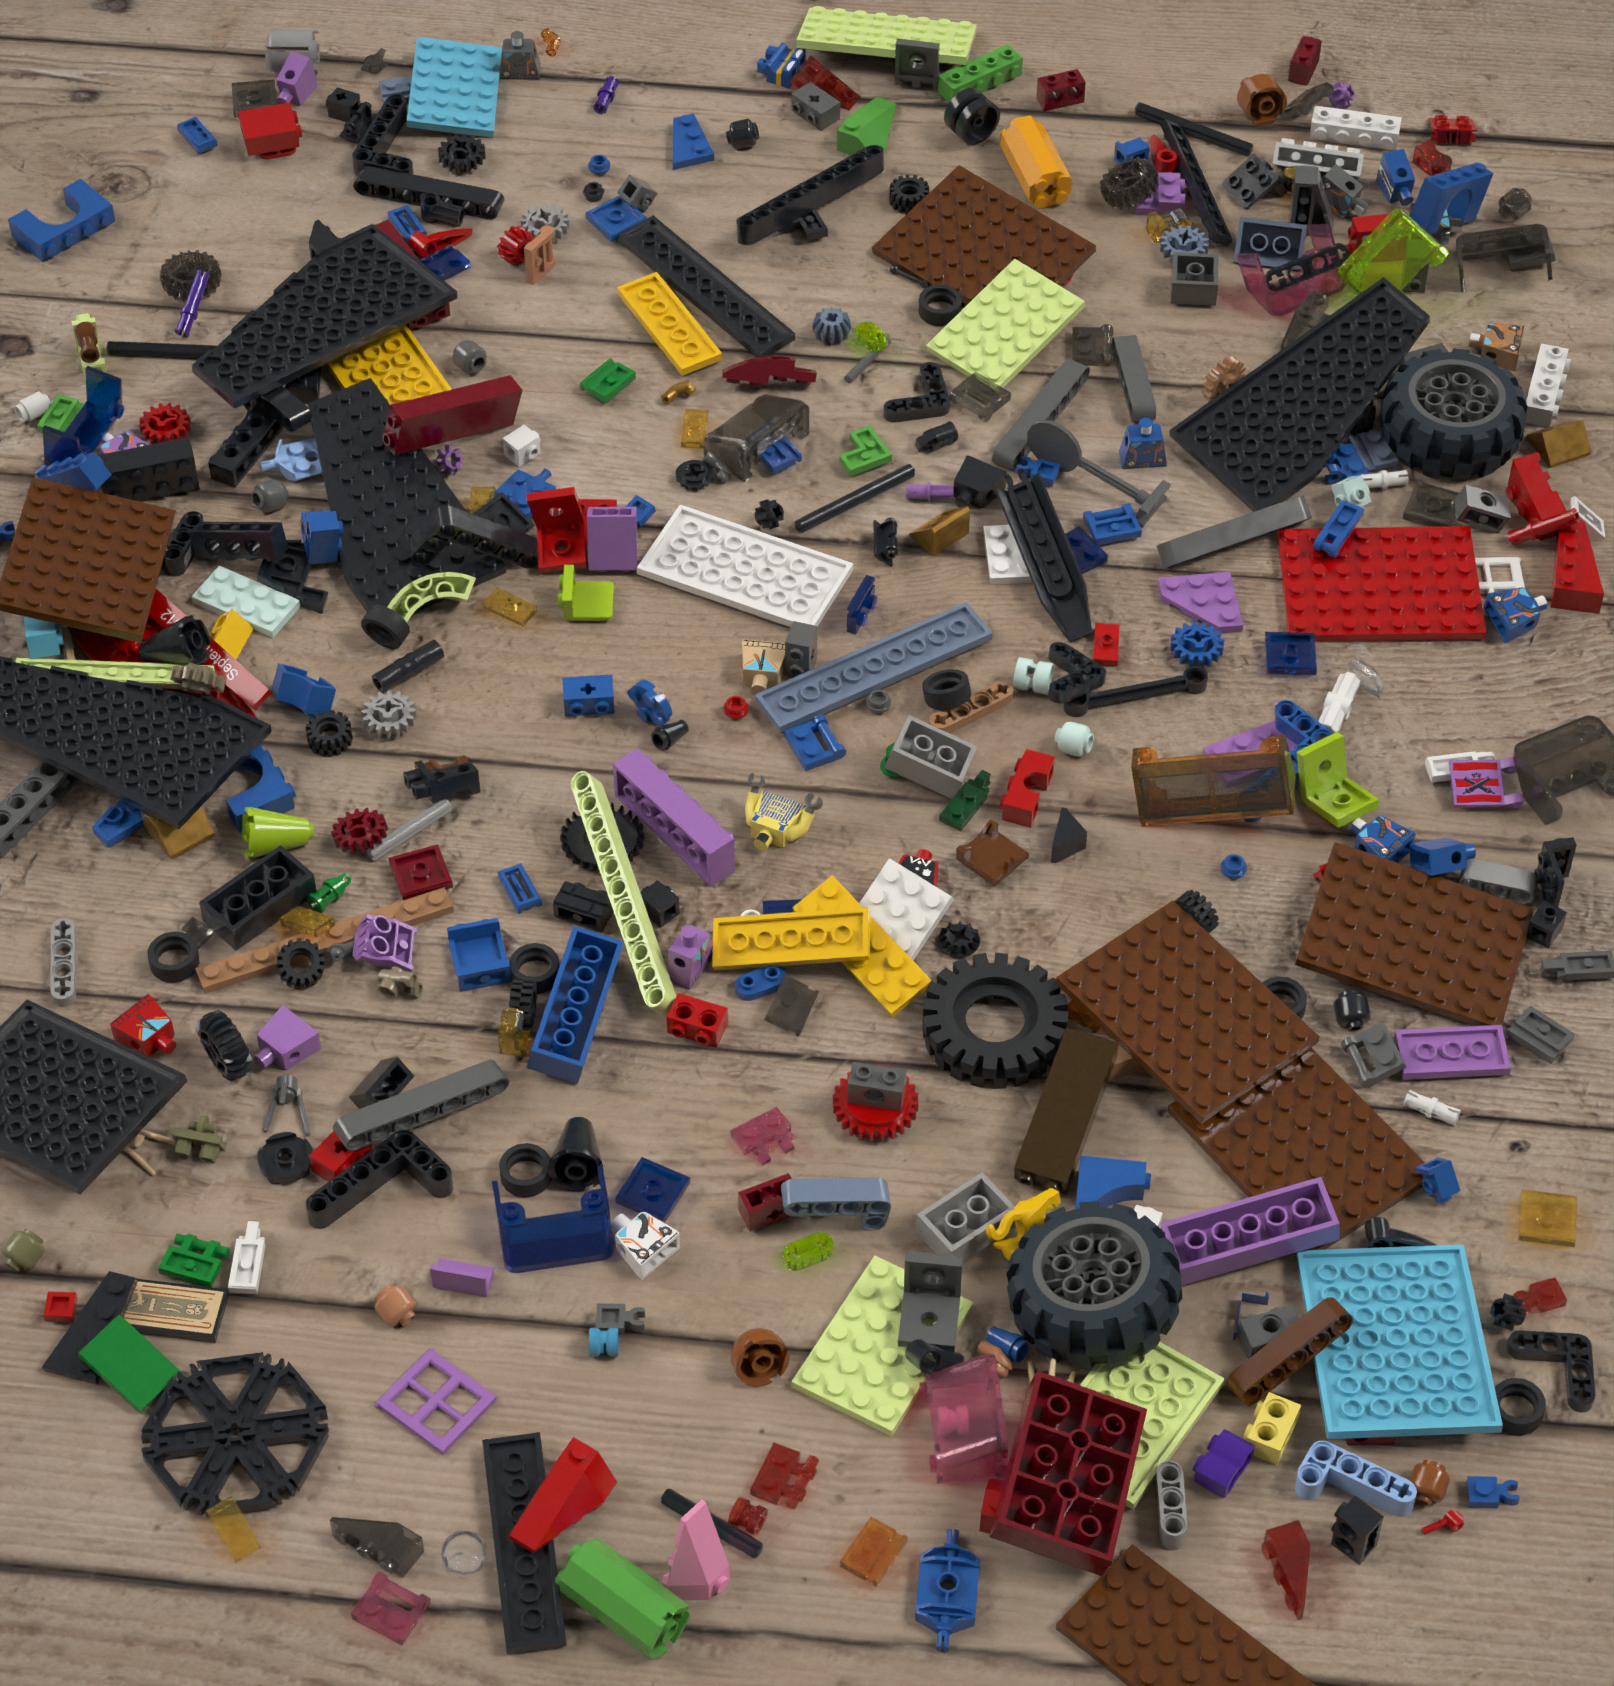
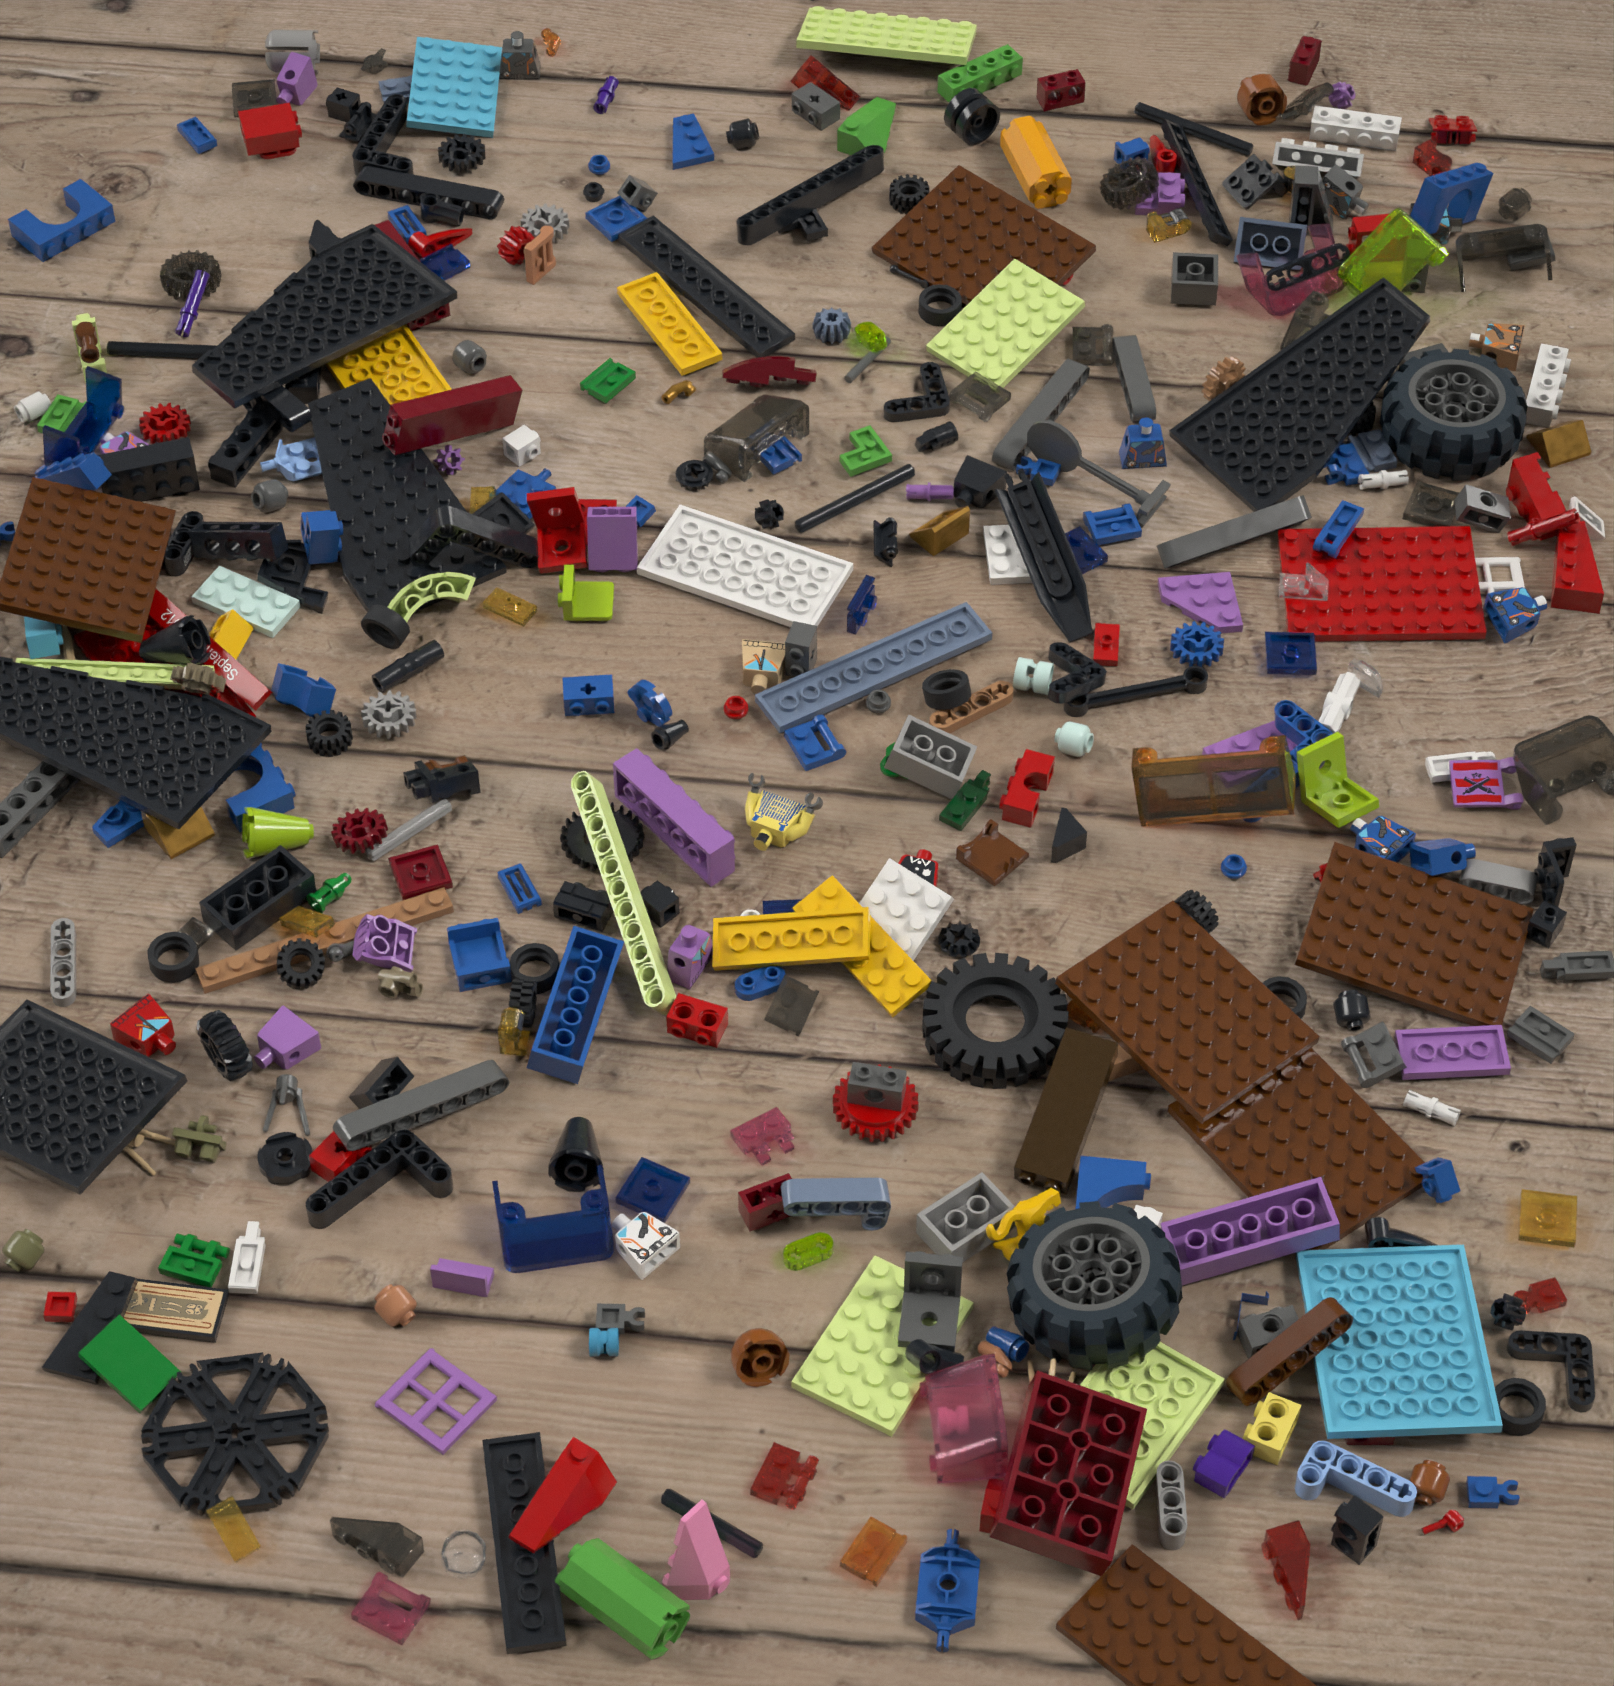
black tyre [499,1143,552,1198] -> none
clear yellow plate [681,409,709,449] -> none
clear red wheel [728,1496,768,1536] -> none
blue hips [757,42,806,89] -> none
dark grey bracket [895,38,944,90] -> none
sand blue gear [1160,225,1209,263] -> none
light aqua brick [1331,475,1372,509] -> none
blue torso [1376,149,1415,206] -> none
none -> clear slope [1278,562,1329,601]

